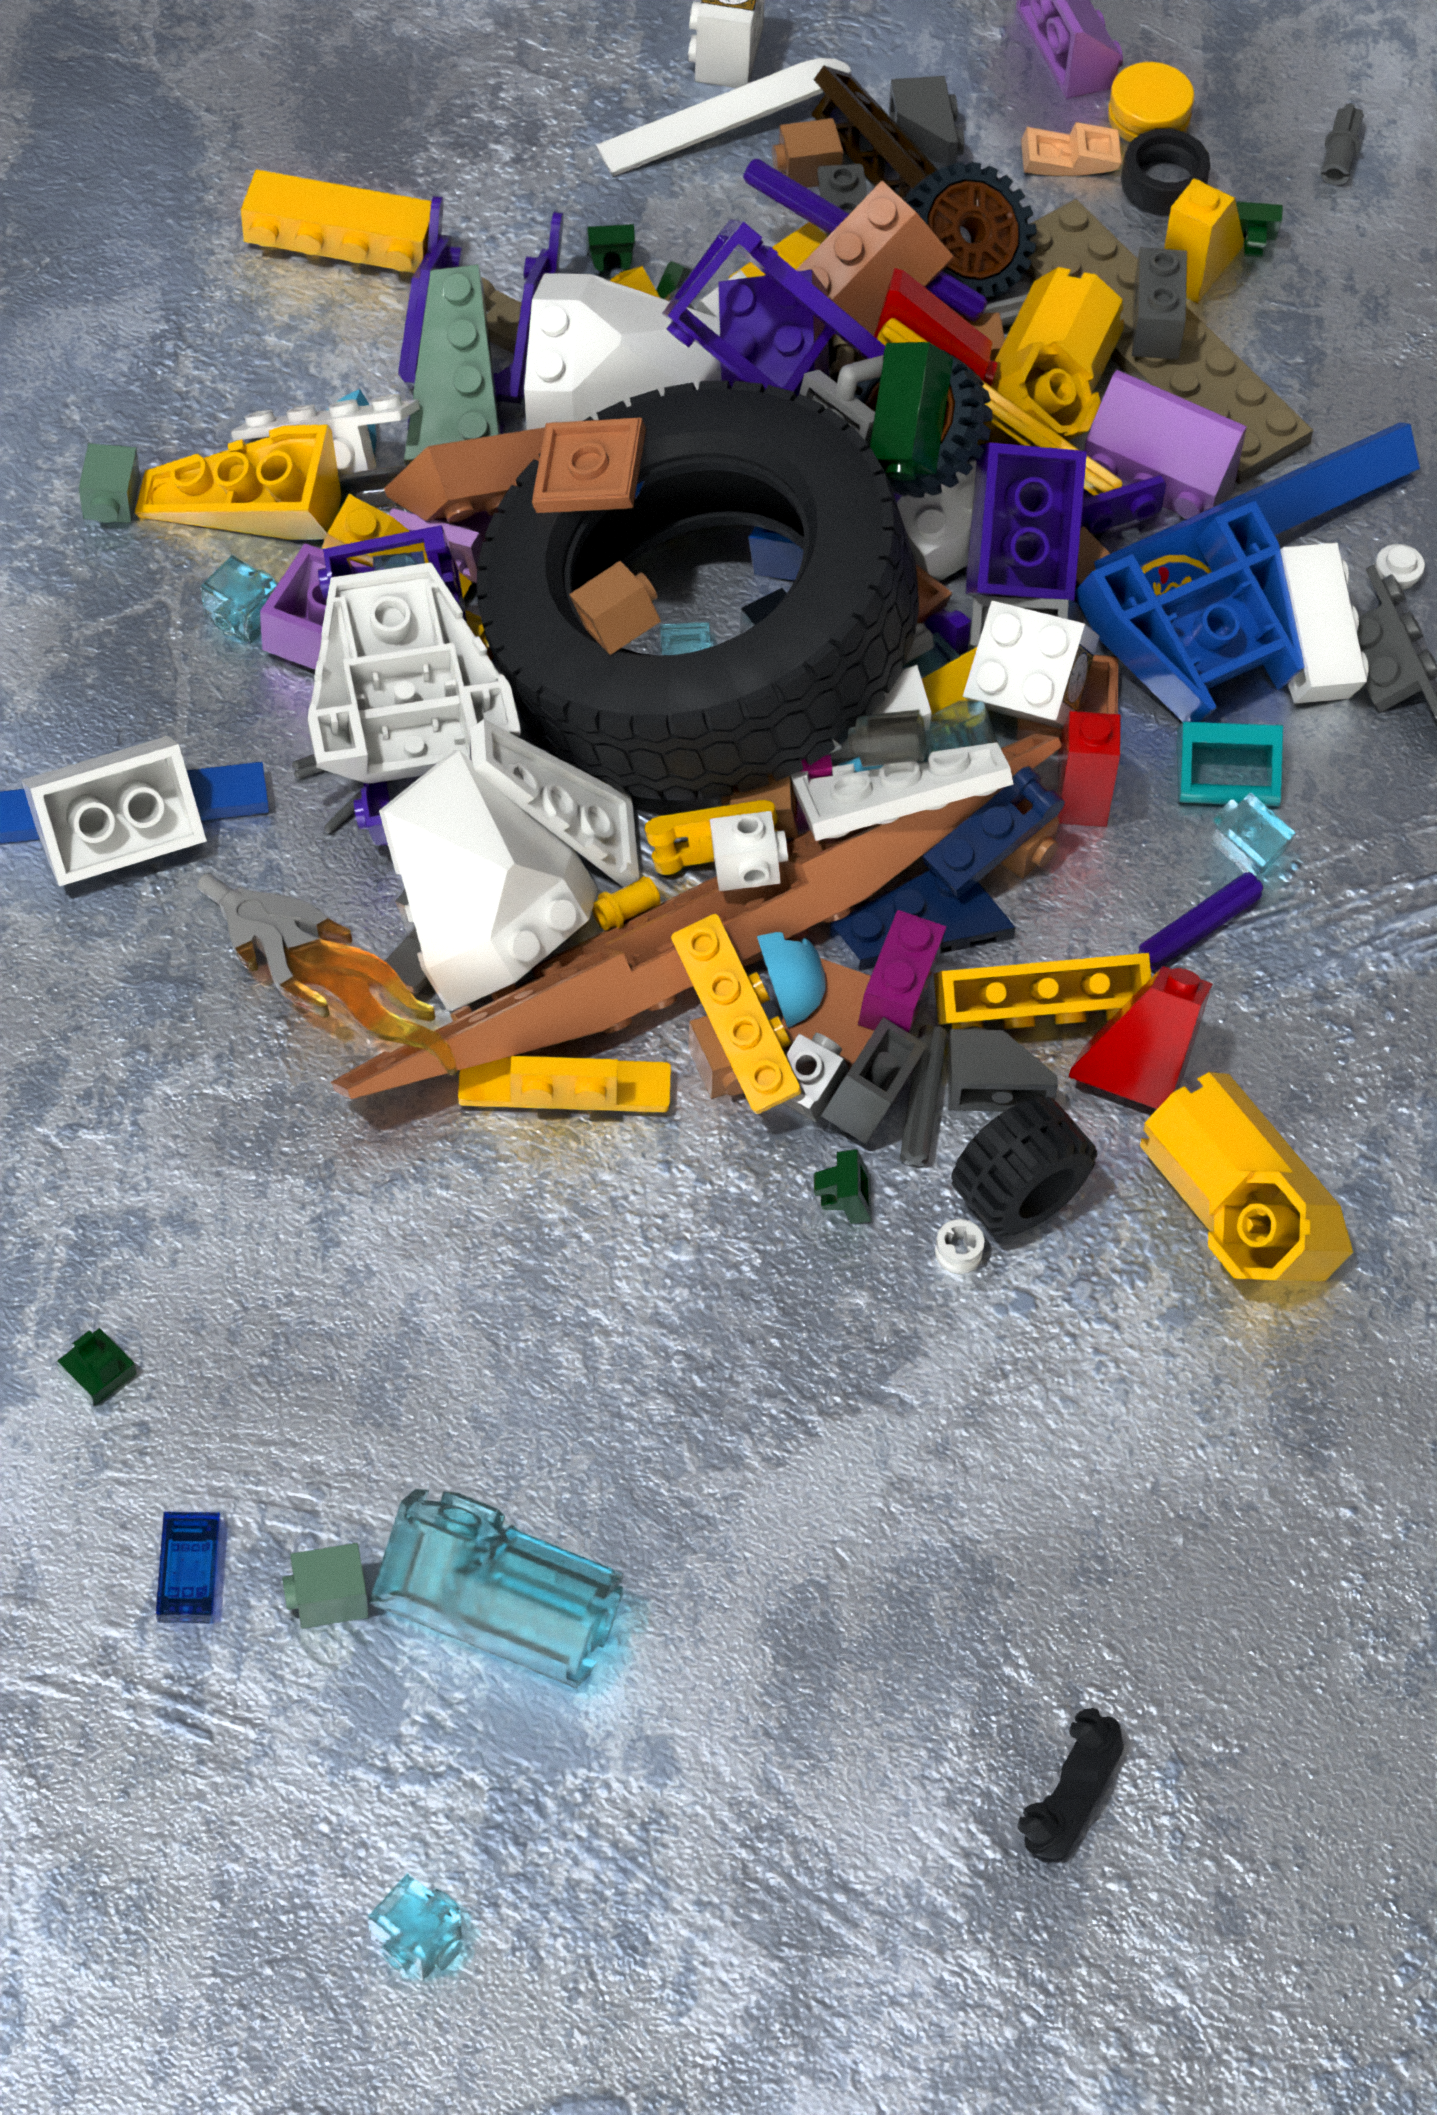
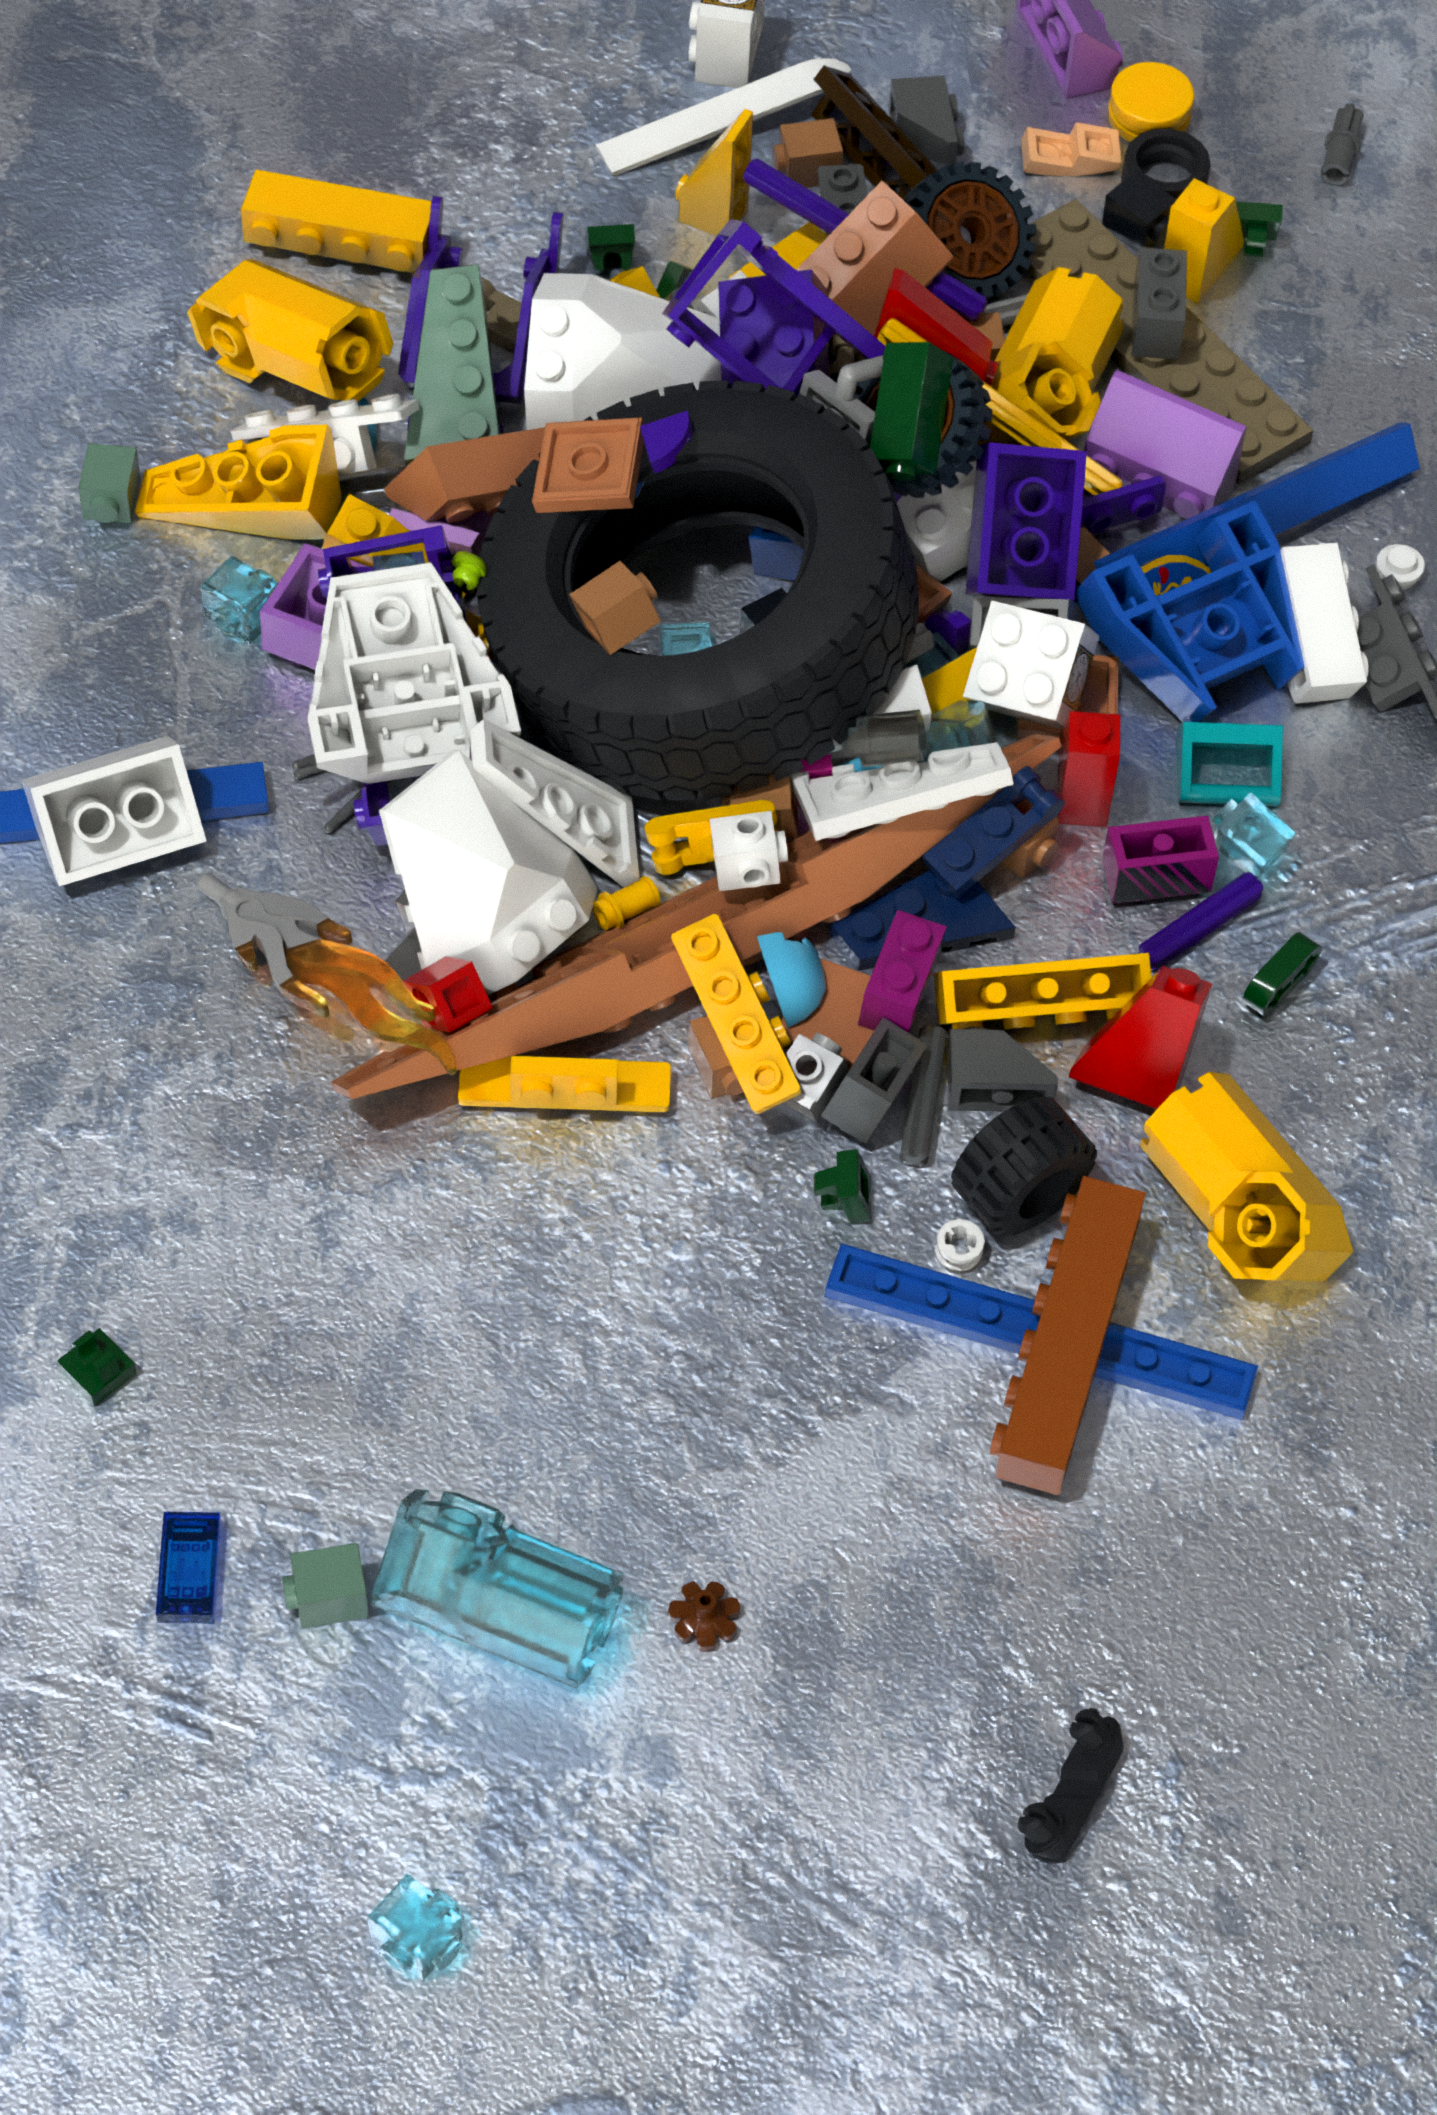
none -> yellow brick [187,259,394,402]
none -> red brick [403,956,493,1033]
none -> lime arm [450,550,487,594]
none -> dark purple tile [640,410,693,474]
none -> reddish brown plant [668,1581,740,1652]
none -> yellow slope [675,109,753,236]
none -> blue tile [824,1243,1258,1420]
none -> dark orange brick [989,1175,1146,1496]
none -> black brick [1102,171,1177,253]
none -> magenta brick [1102,815,1219,904]
none -> dark green beam [1242,932,1322,1017]

